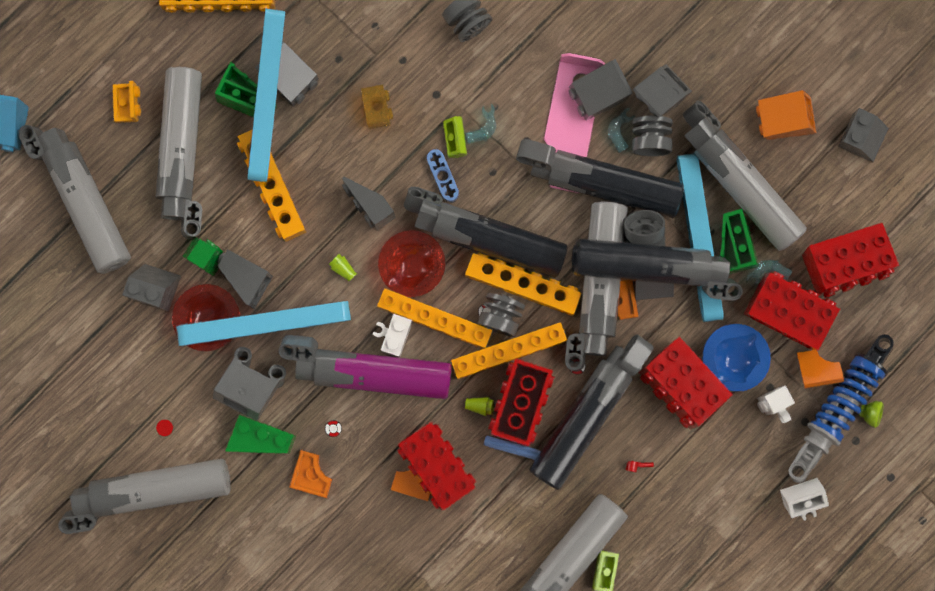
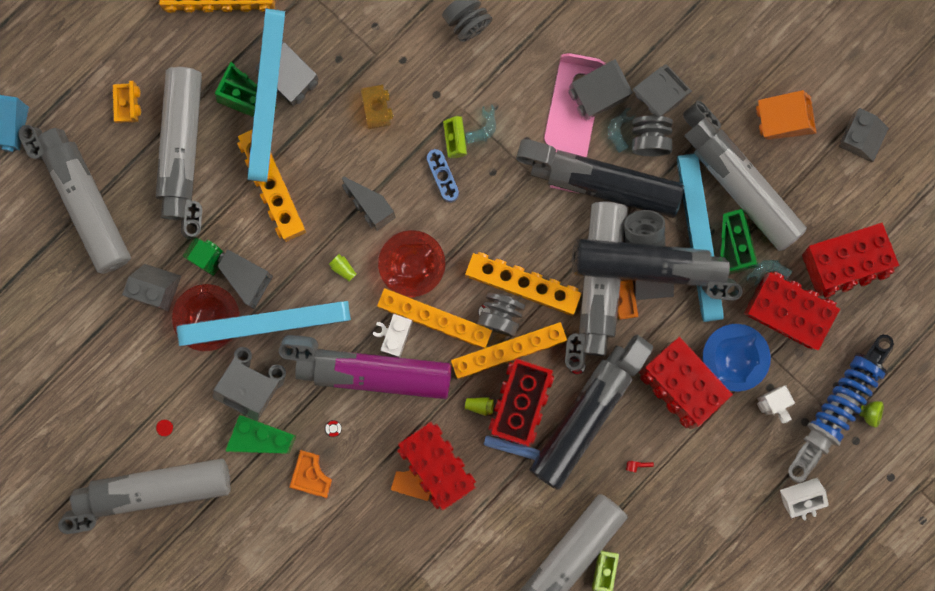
black piece [404,187,568,278] -> none
orange tile [797,350,844,388] -> none

